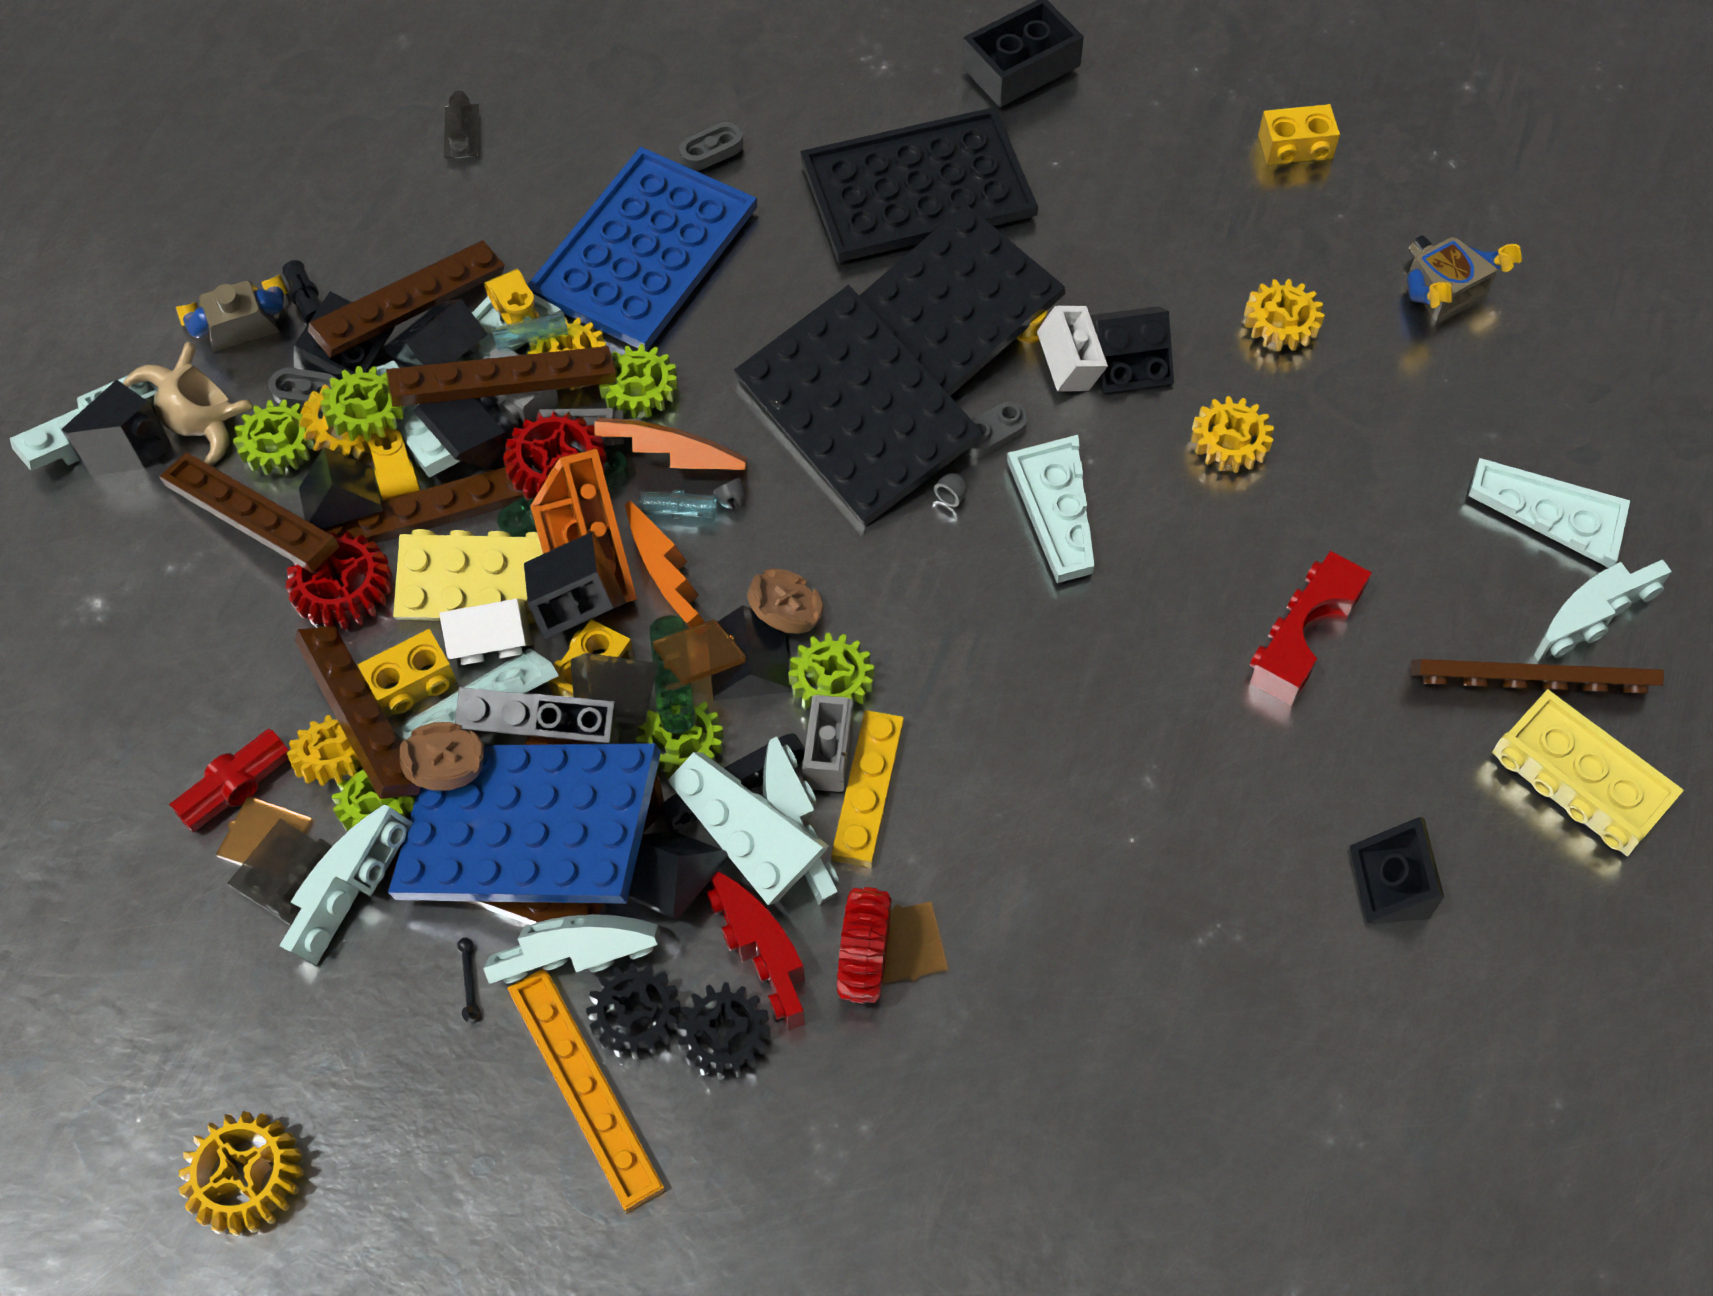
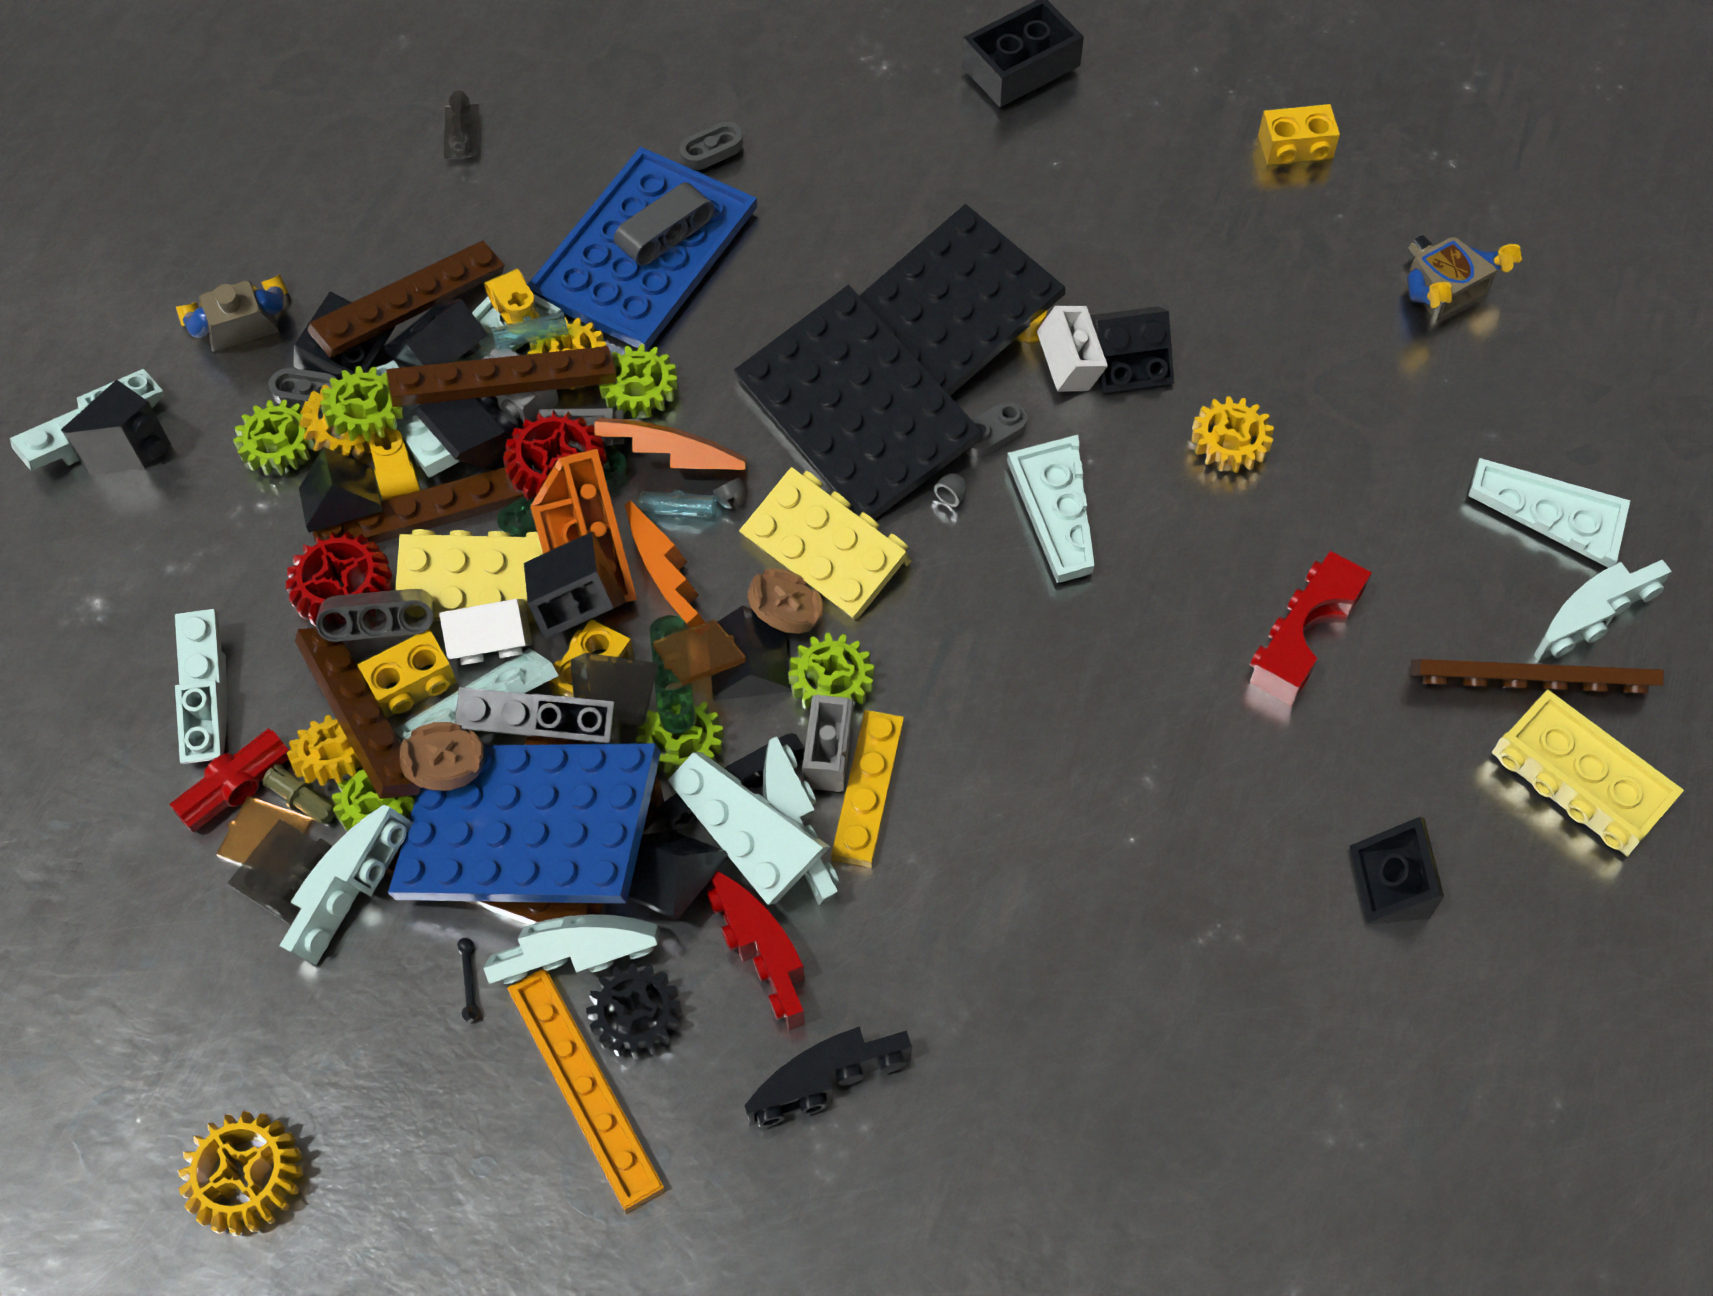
tan piece [123,342,253,466] -> none
reddish brown plate [159,452,340,573] -> none
black pin [282,260,321,325] -> none
black gear [676,982,771,1079] -> none
black plate [800,107,1038,262] -> none
red gear [837,887,892,1004] -> none
clear orange piece [882,901,948,985] -> none
yellow gear [1244,279,1325,351] -> none
none -> light aqua slope [175,609,227,764]
none -> olive axle [263,764,335,825]
none -> dark grey beam [316,588,434,642]
none -> dark grey beam [614,182,715,266]
none -> light yellow bracket [739,467,912,621]
none -> black slope [744,1027,912,1127]

